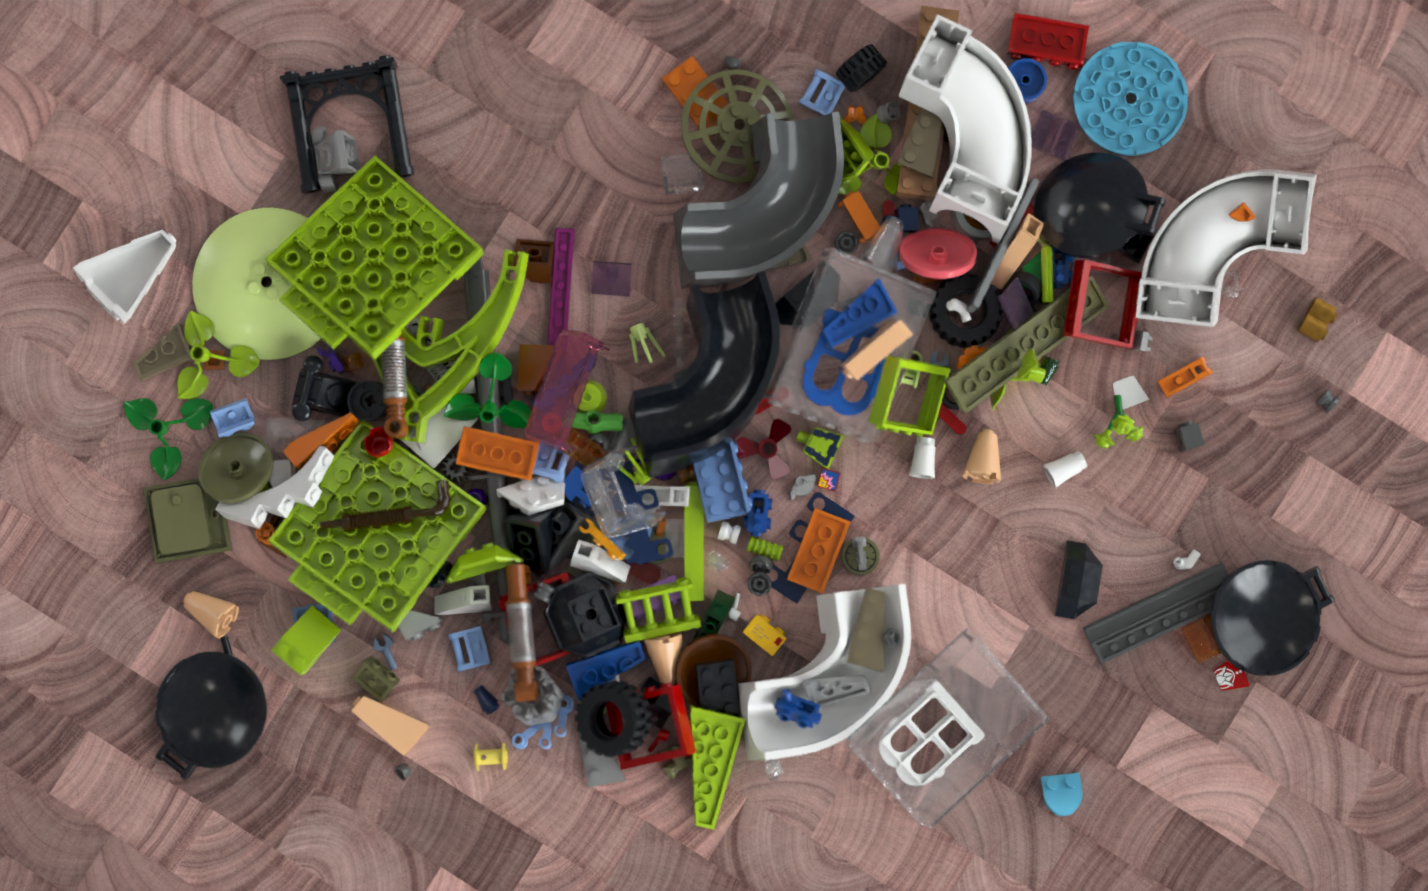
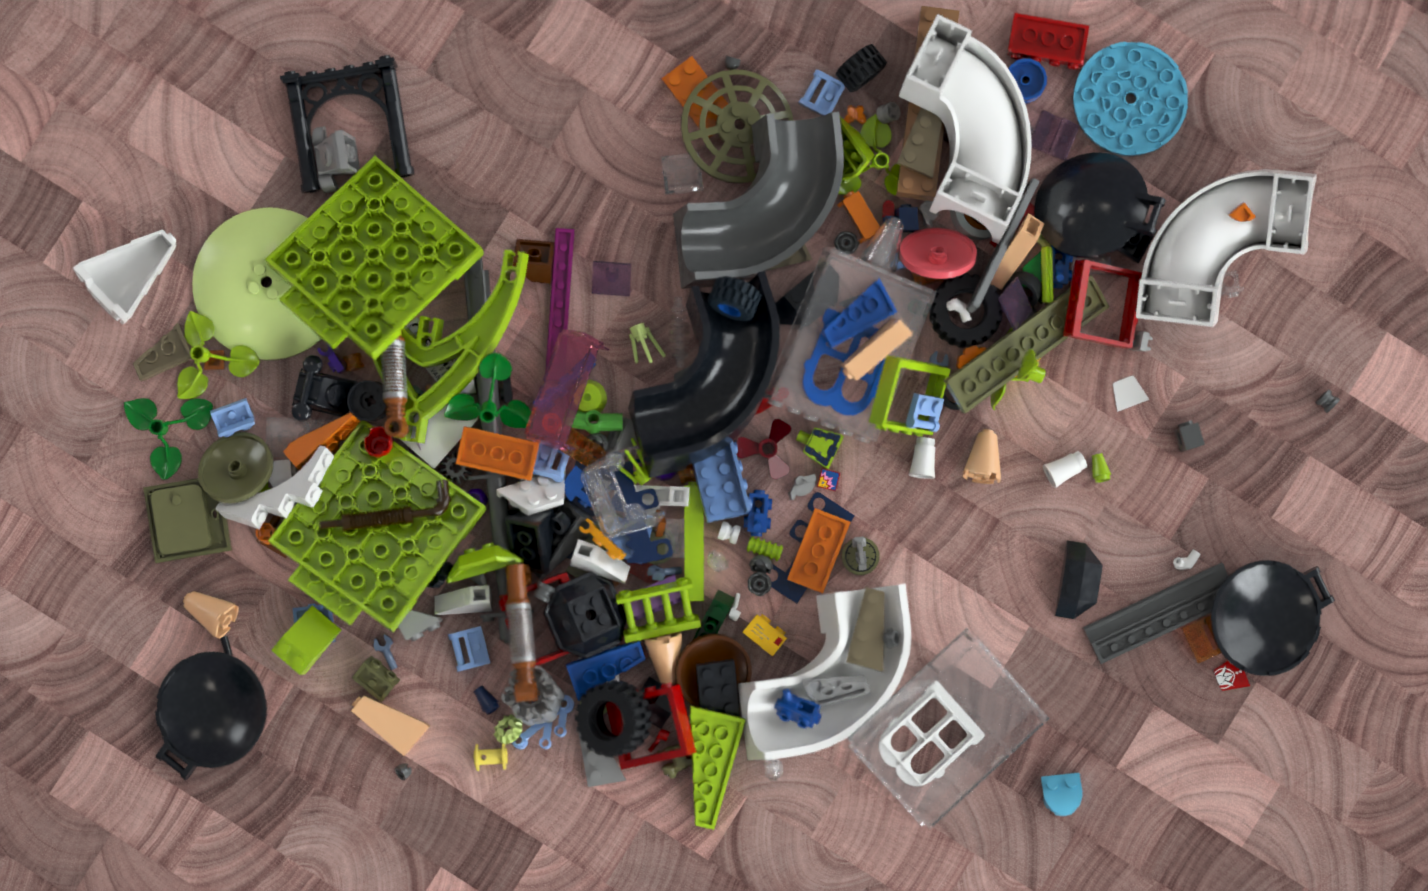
dark orange slope [517,344,563,396] -> none
yellowish green piece [898,351,922,389] -> none
red piece [938,403,966,435] -> none
clear green cone [1040,356,1059,386] -> none
lime plant [1093,395,1144,449] -> none
orange plate [1157,356,1213,398] -> none
pearl gold brick [1296,297,1338,342] -> none
none -> yellowish green gear [493,714,523,744]
none -> sand blue bar [647,565,682,581]
none -> black wheel [707,276,761,321]
none -> light blue plate [906,393,944,432]
none -> lime cone [1091,453,1111,483]

